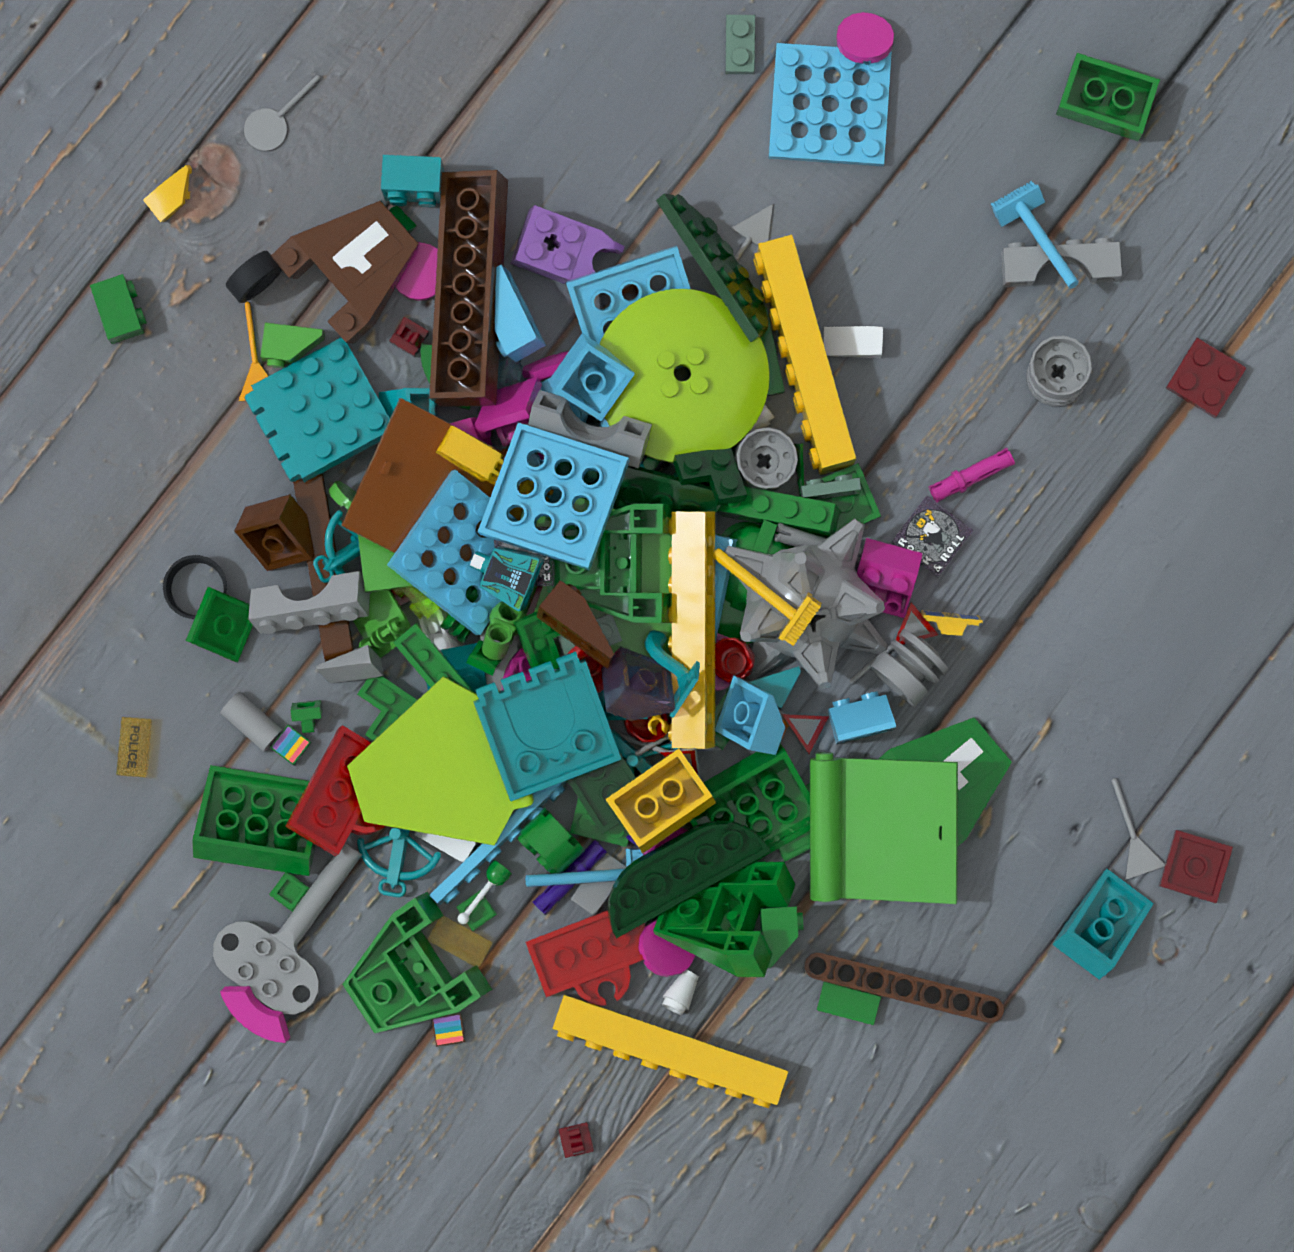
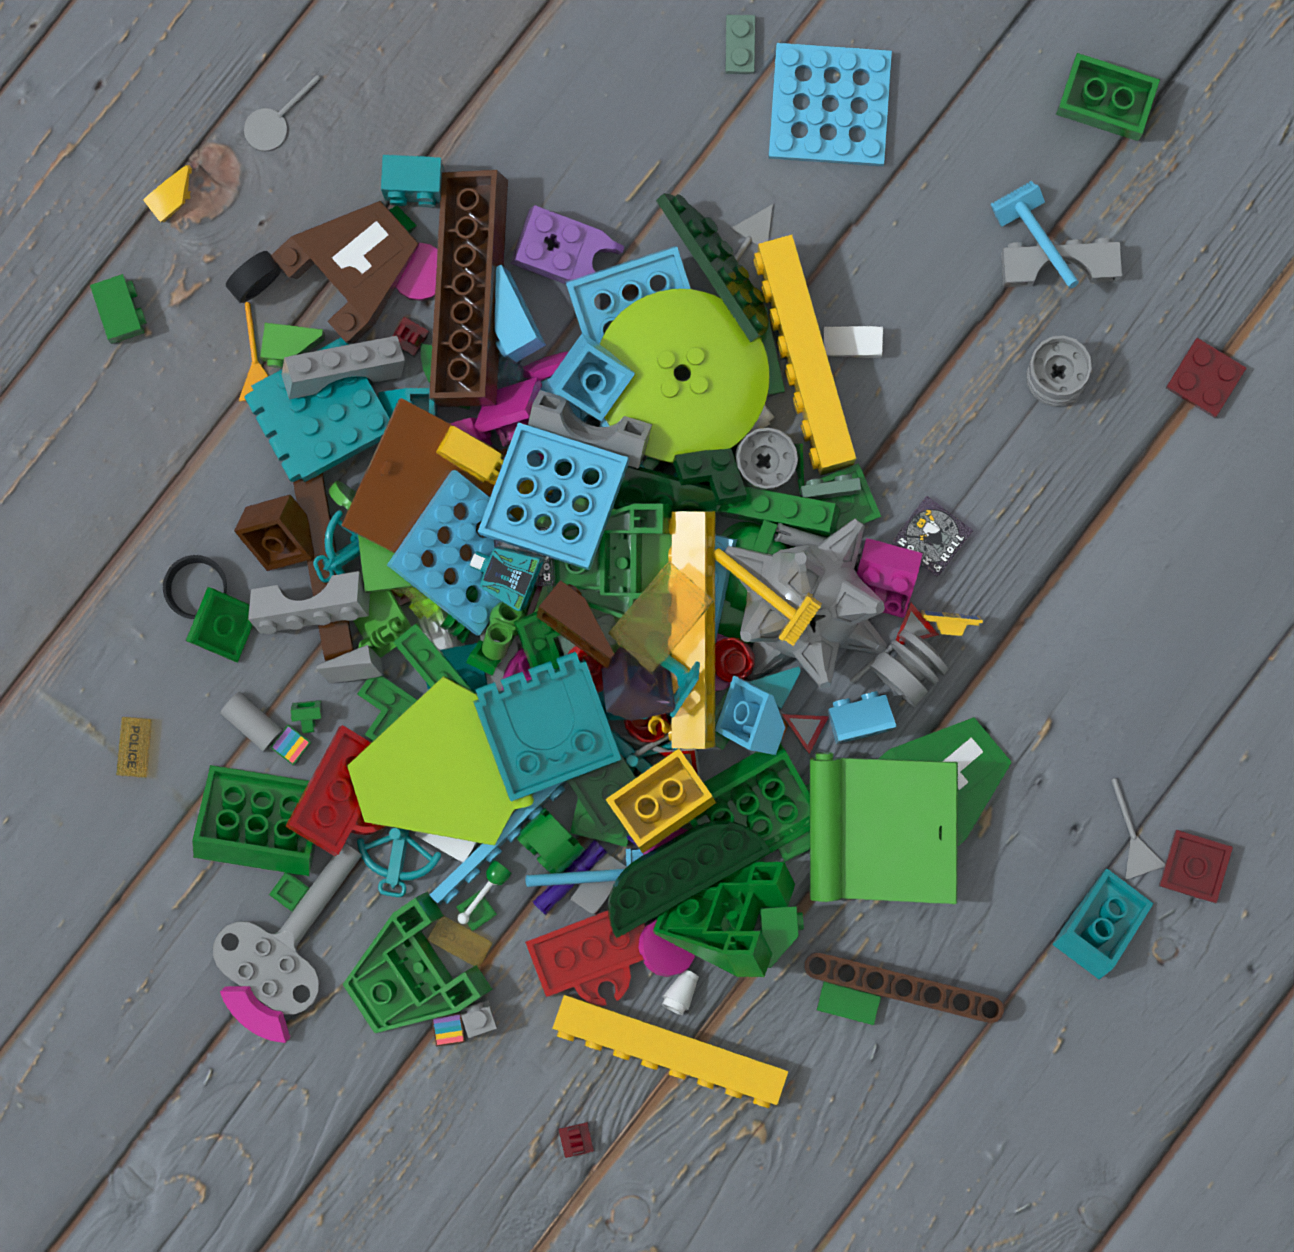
dark pink tile [836,12,894,64] -> none
dark pink pin [929,448,1015,503] -> none
none -> light grey arch [281,336,405,399]
none -> light grey brick [461,1000,498,1038]
none -> clear yellow piece [608,561,714,673]

